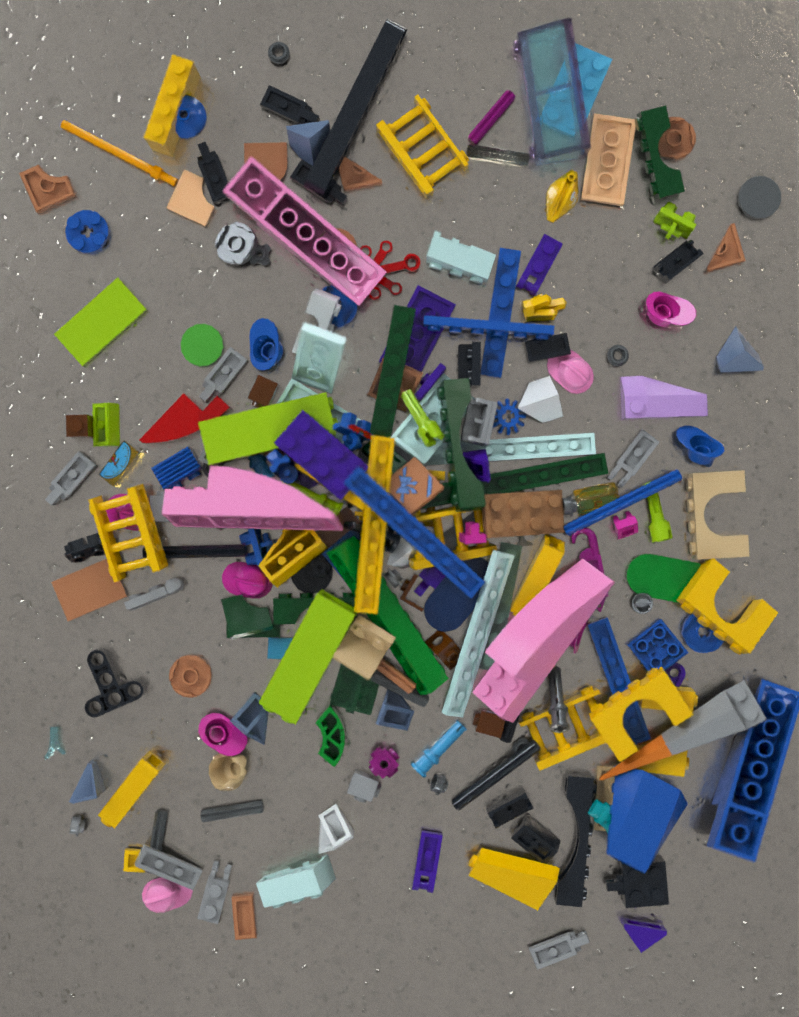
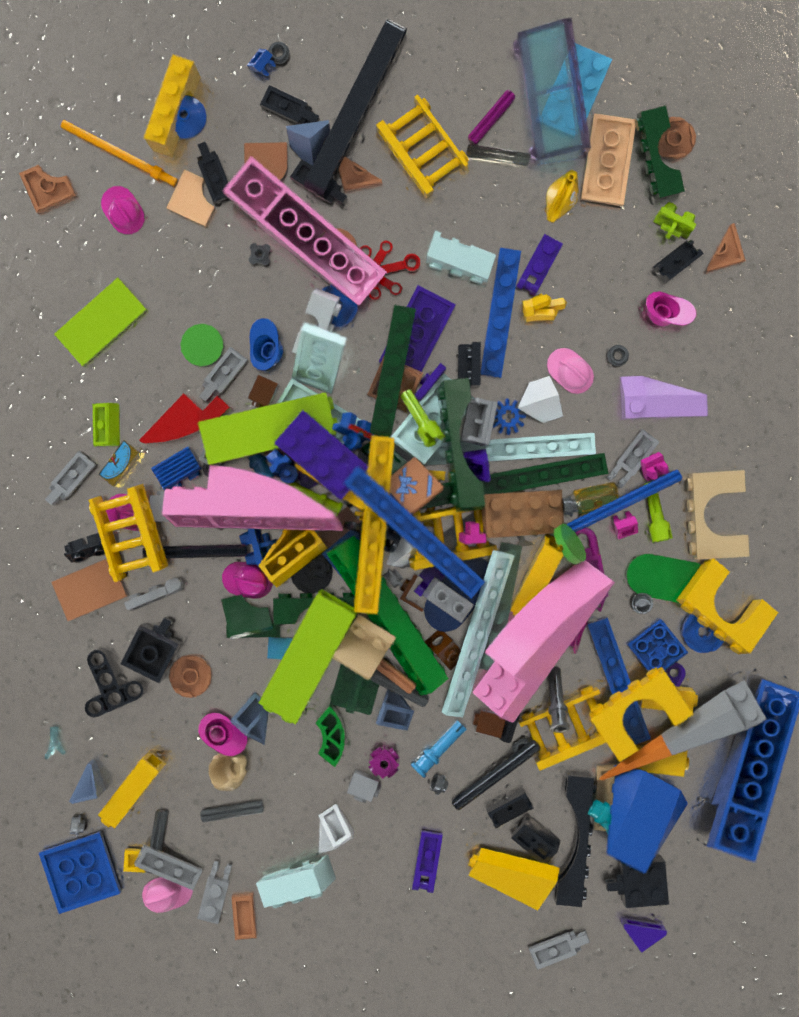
blue plate [65,210,110,254] -> none
reddish brown brick [66,415,93,438] -> none
tile [215,222,257,266] -> none
blue plate [423,315,555,340] -> none
black plate [524,333,571,363] -> none
blue piece [676,426,724,467] -> none
sand blue slope [716,326,764,372] -> none
dark grey tile [737,176,781,220] -> none
none -> blue plate [39,831,122,914]
none -> dark pink piece [101,186,144,234]
none -> black hinge [120,617,182,683]
none -> blue tile [247,49,276,76]
none -> light grey brick [422,577,474,623]
none -> bright green tile [554,524,586,565]
none -> dark pink tile [640,452,669,481]

